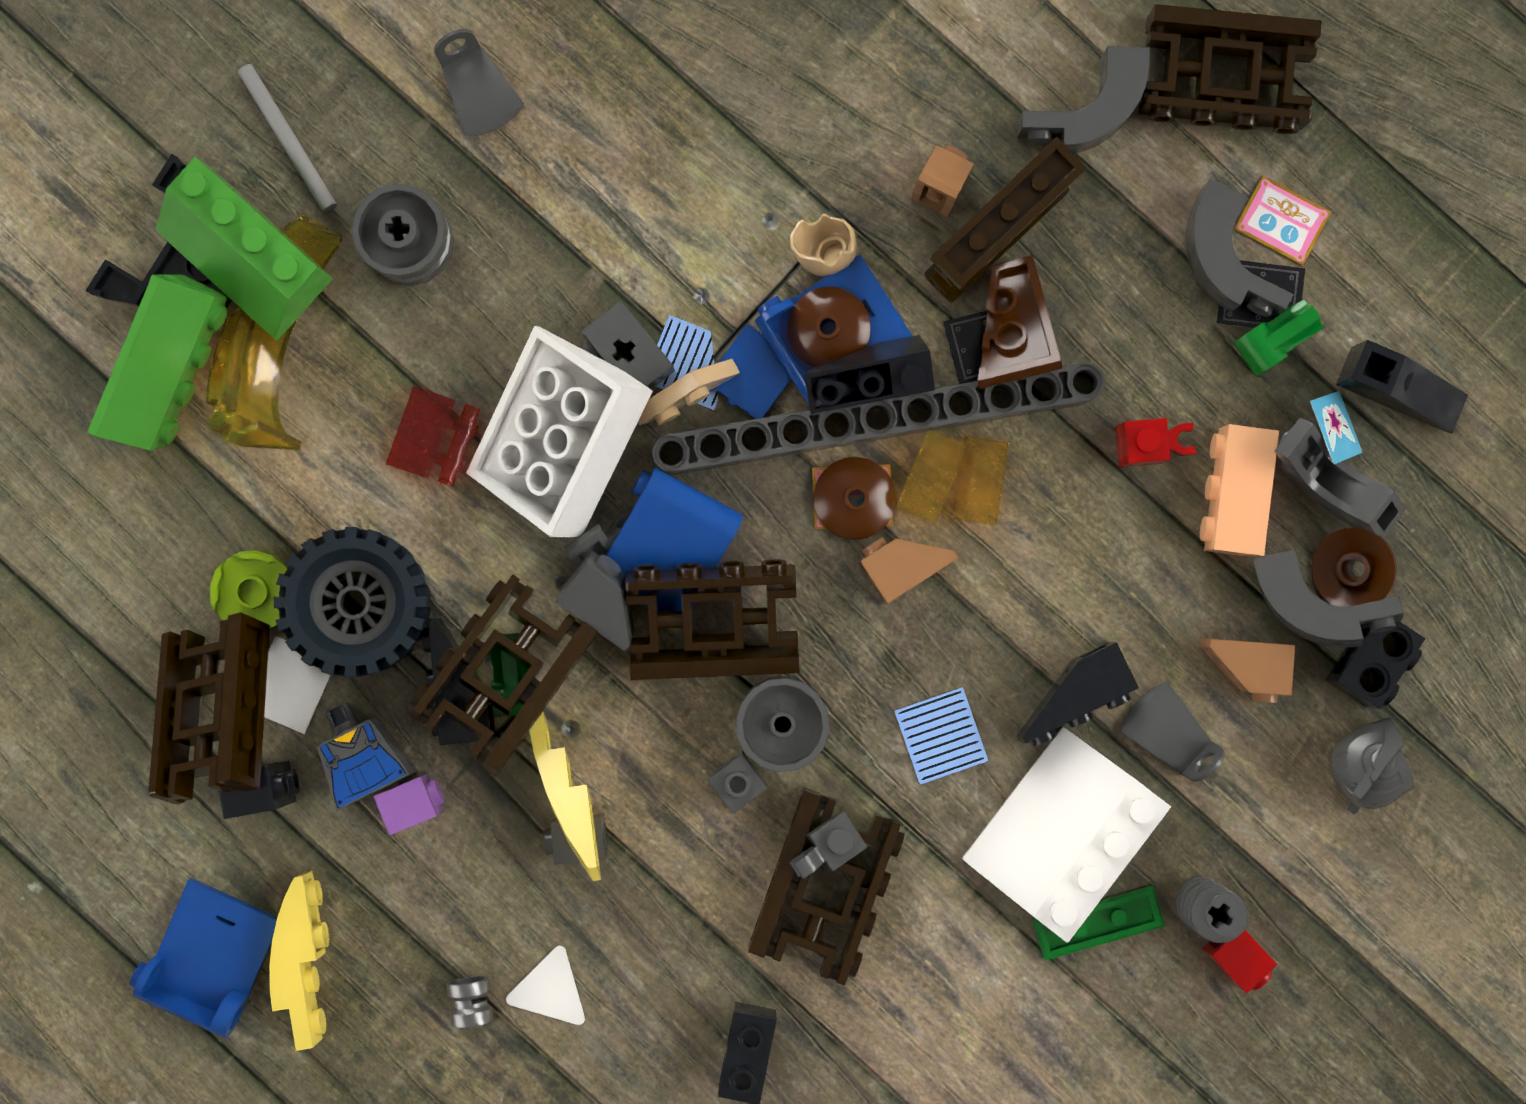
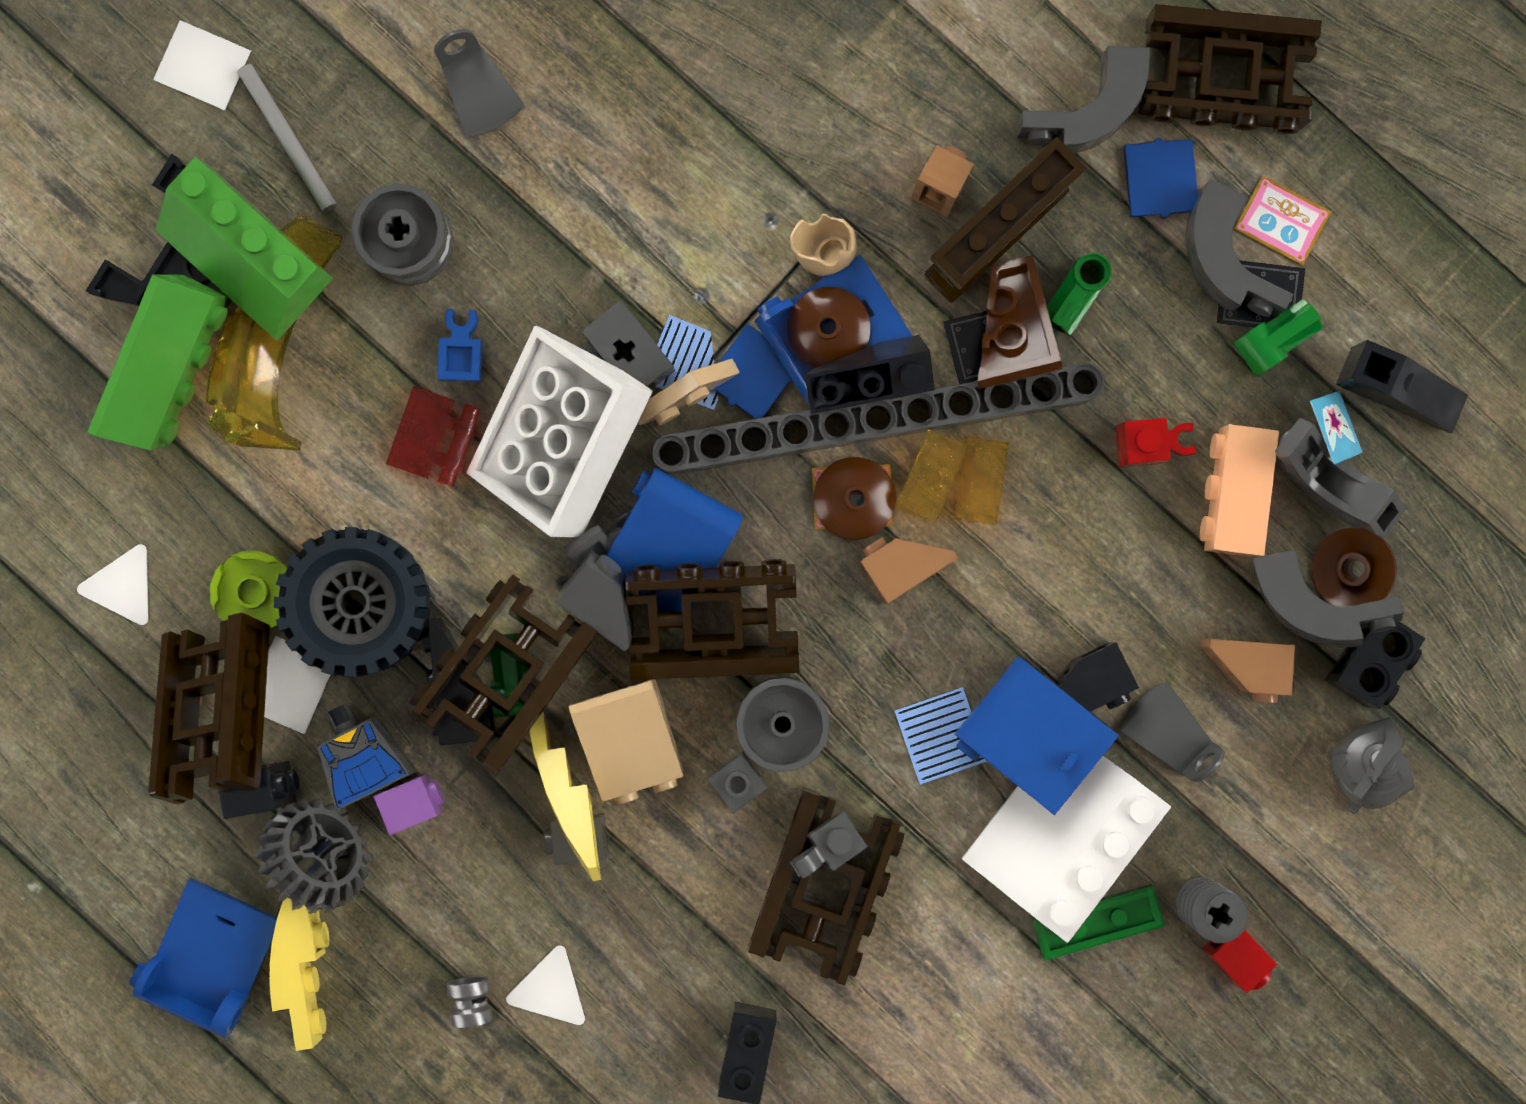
none -> white sticker [77,544,148,625]
none -> white sticker [153,20,251,110]
none -> dark grey gear [254,798,372,914]
none -> blue plate [437,309,483,383]
none -> tan slope [568,679,685,806]
none -> blue door [954,656,1119,816]
none -> green piece [1047,253,1112,336]
none -> blue piece [1124,138,1198,219]

